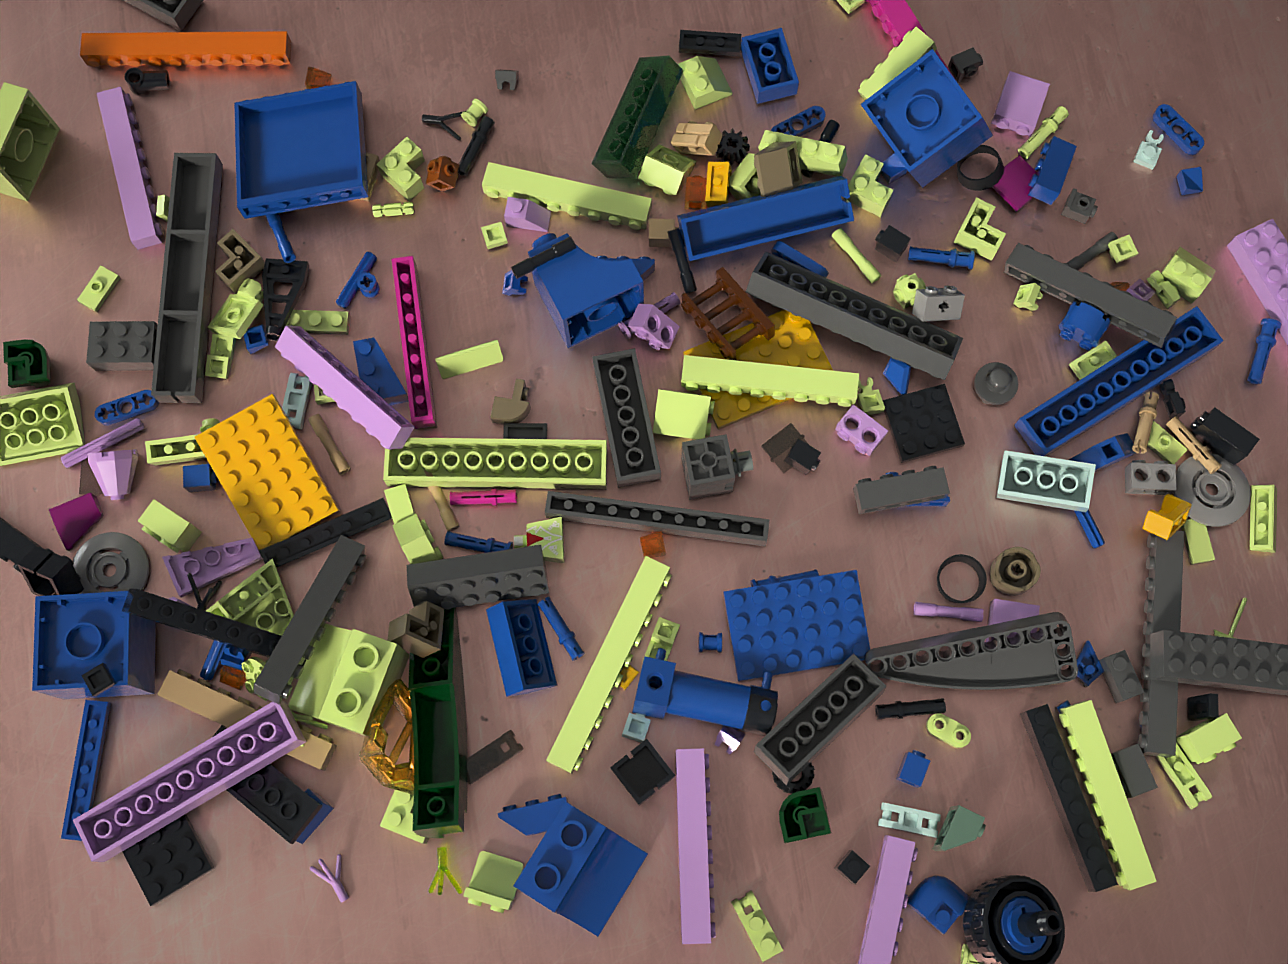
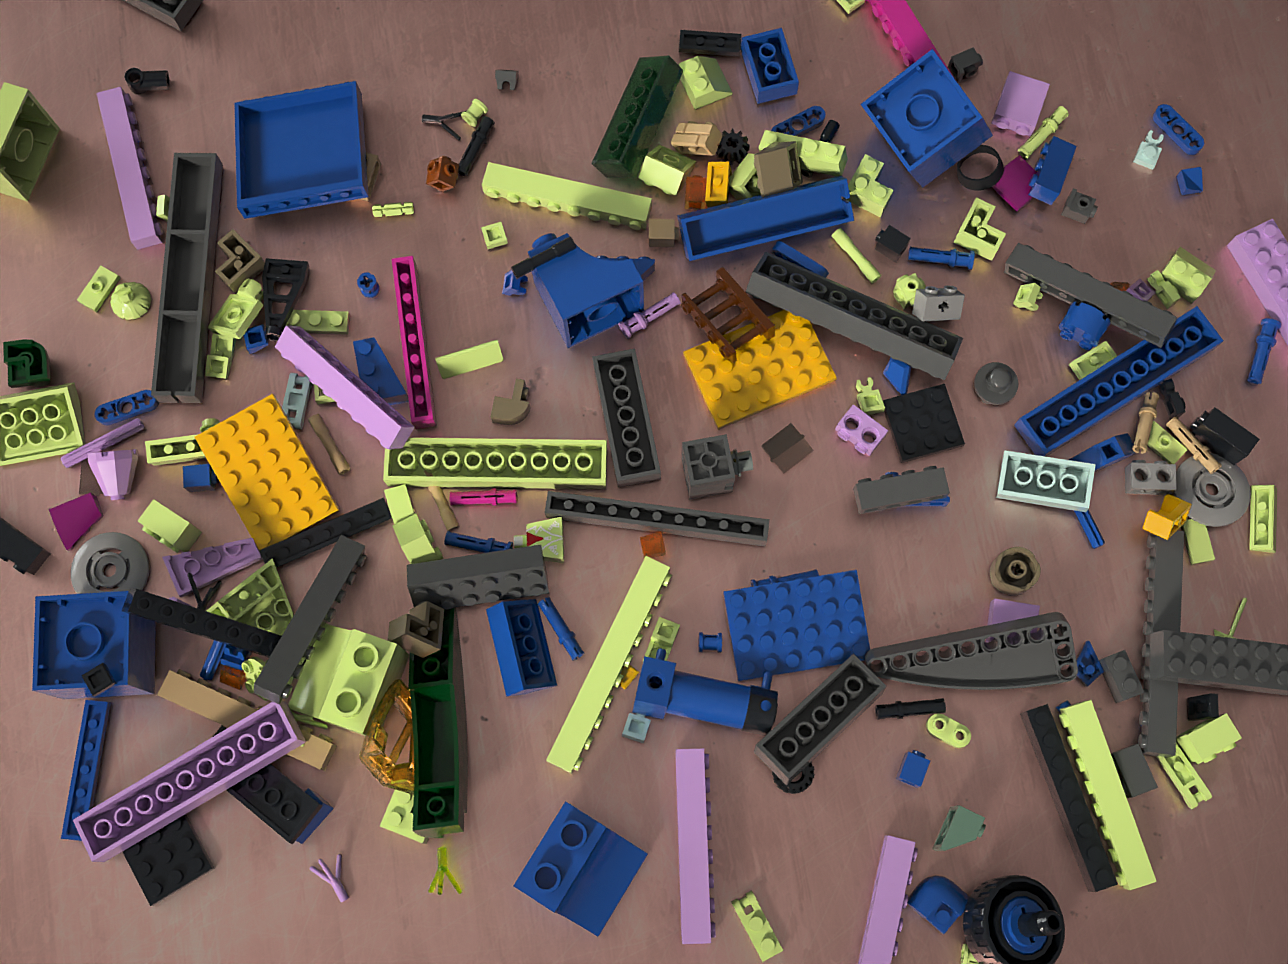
black piece [17,546,84,596] -> none
orange brick [80,31,291,67] -> none
dark grey brick [86,321,158,371] -> none
blue piece [265,213,296,263] -> none
clear orange slope [305,67,332,89] -> none
blue axle [336,251,377,308] -> none
yellowish green brick [377,137,425,202] -> none
yellowish green bracket [463,851,524,913] -> none
clear smoke plate [467,730,524,785] -> none
blue slope [498,794,568,836] -> none
dark grey tile [503,423,547,439] -> none
lavender slope [504,197,551,232] -> none
black piece [610,739,676,806] -> none
lavender brick [628,304,680,350] -> none
yellowish green brick [653,389,715,439] -> none
black piece [667,228,697,293] -> none
yellowish green brick [681,355,859,407] -> none
lavender tile [715,726,745,754] -> none
dark green brick [779,787,832,843] -> none
black brick [784,439,821,475] -> none
black brick [834,850,870,884] -> none
yellowish green brick [858,27,937,100] -> none
light aqua plate [878,802,941,838] -> none
blue slope [881,153,907,184] -> none
lavender piece [914,602,983,622] -> none
black tyre [937,554,987,603] -> none
dark grey piece [1067,232,1118,270] -> none
yellowish green tile [1108,235,1138,264] -> none
none -> yellowish green hair [110,282,152,320]

